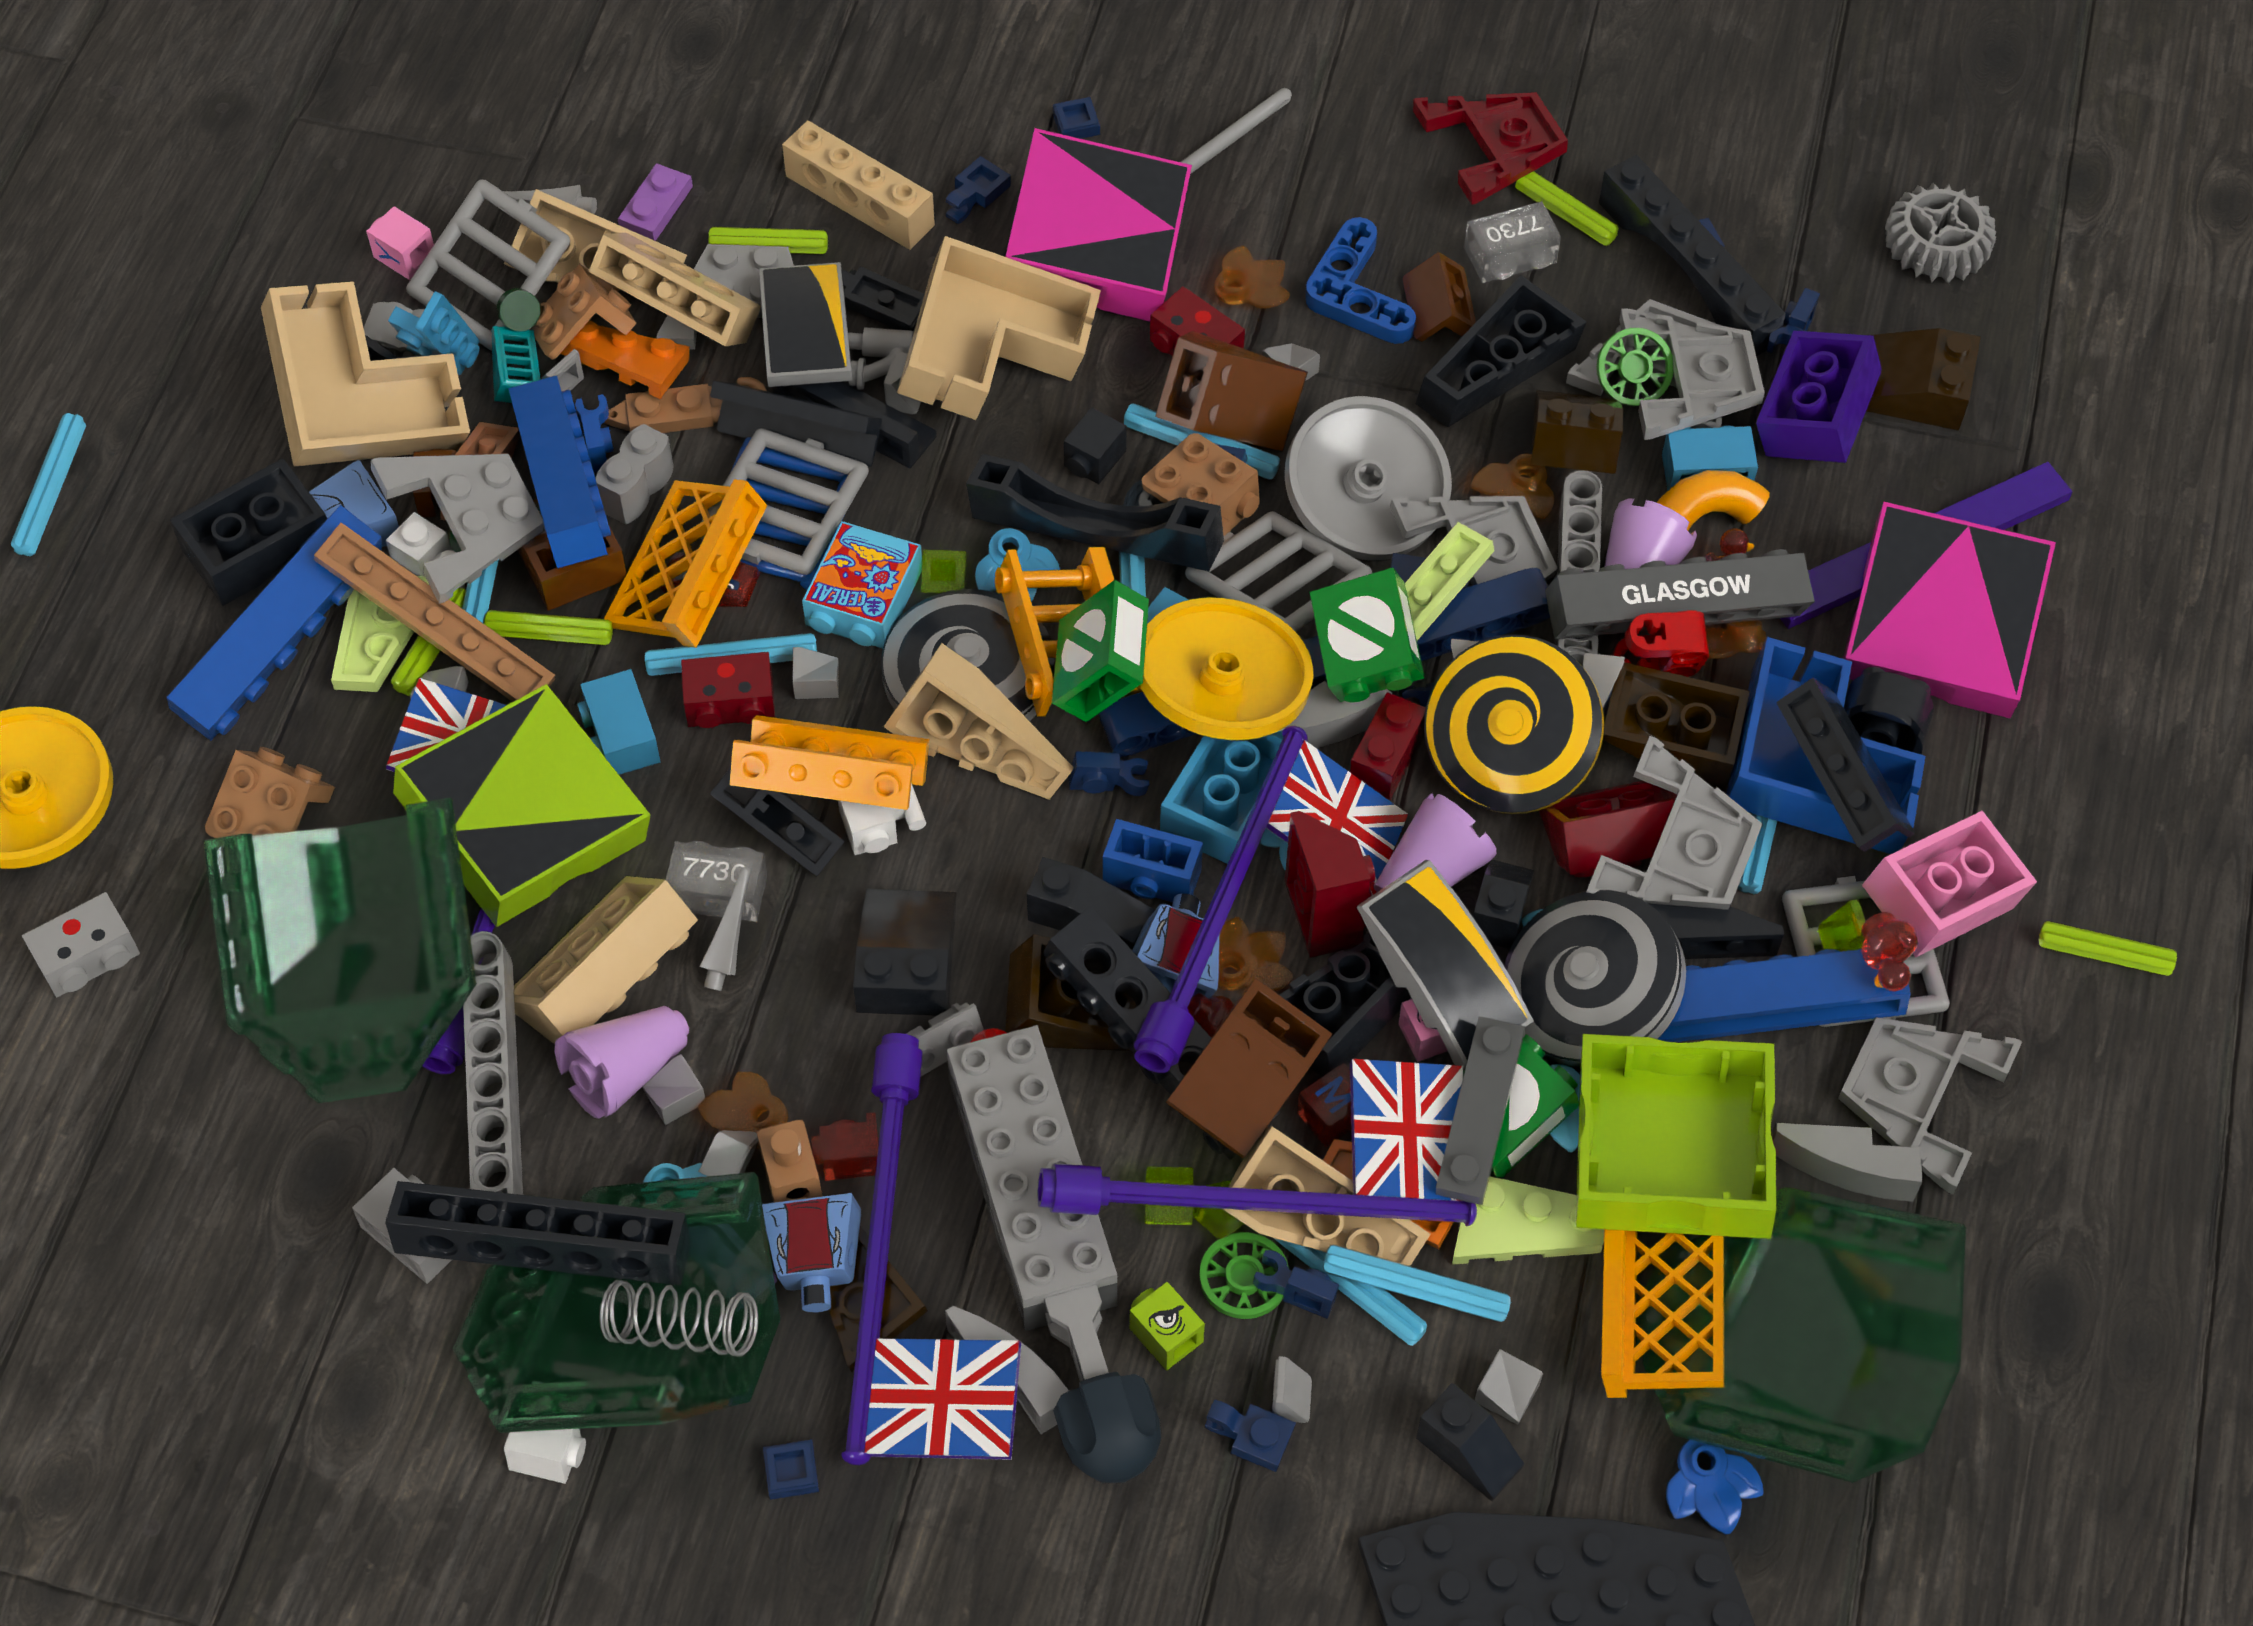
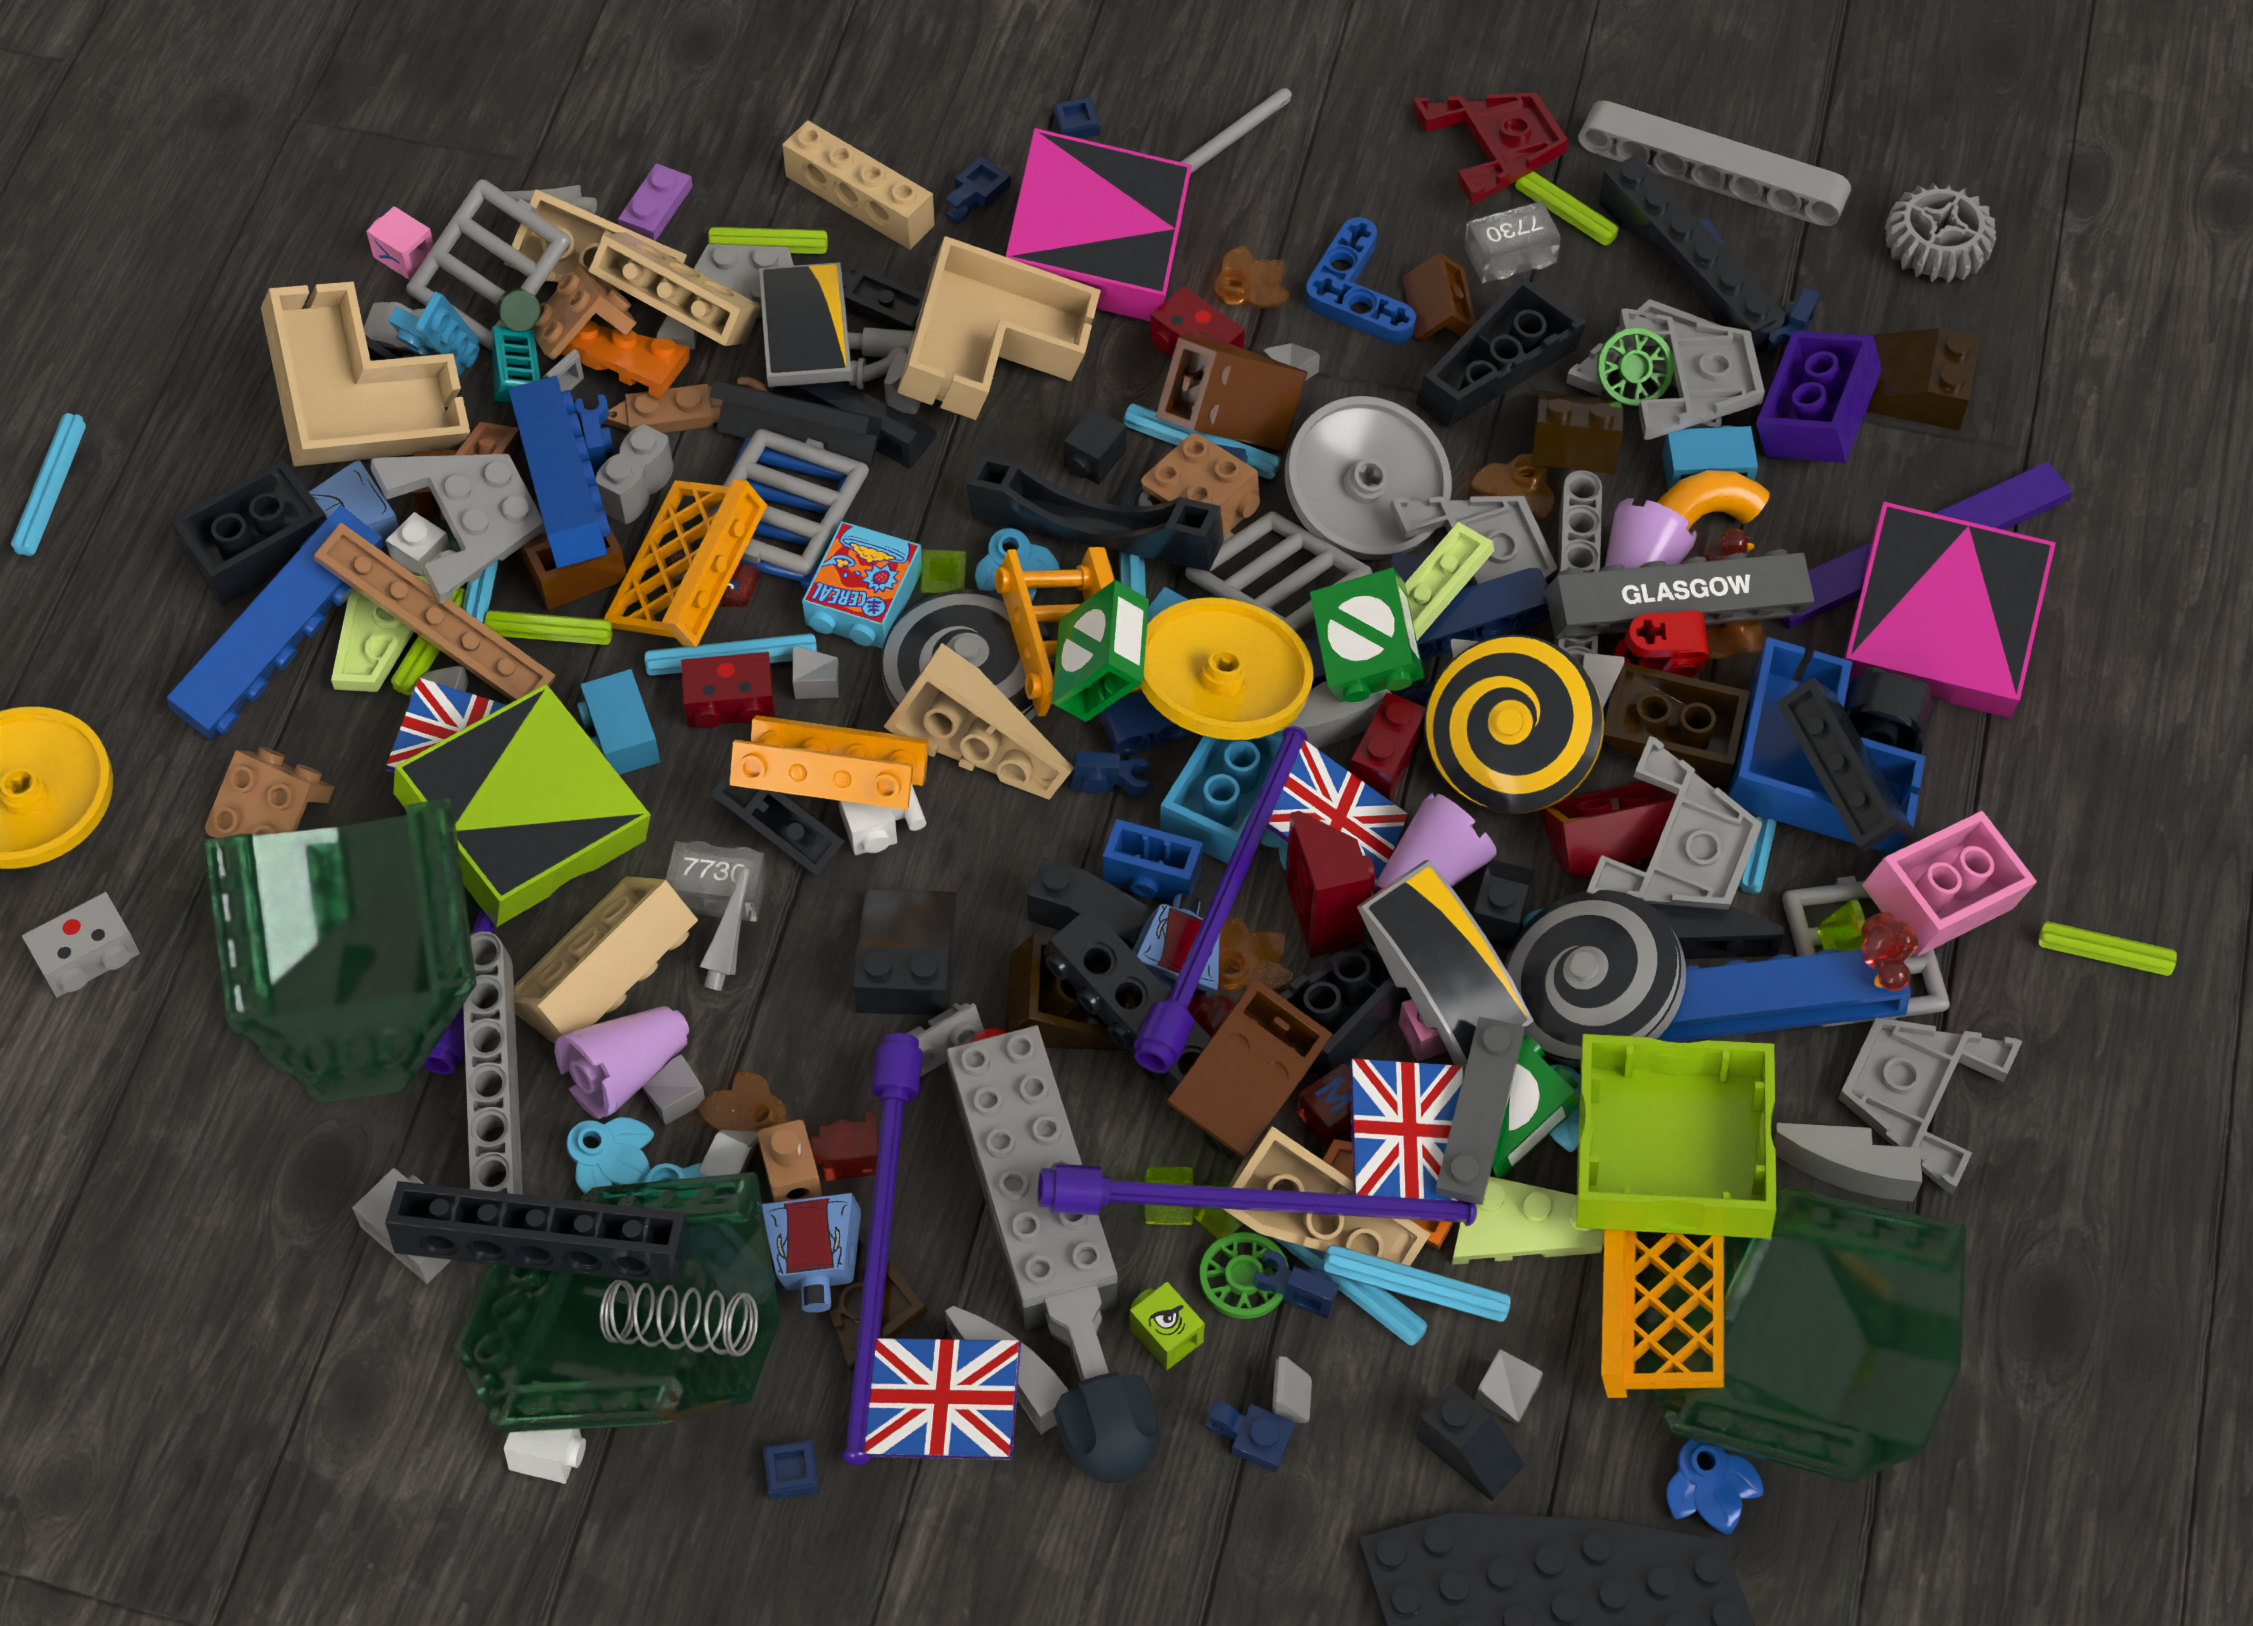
none -> medium azure plate [566,1117,654,1203]
none -> light grey beam [1578,100,1851,226]

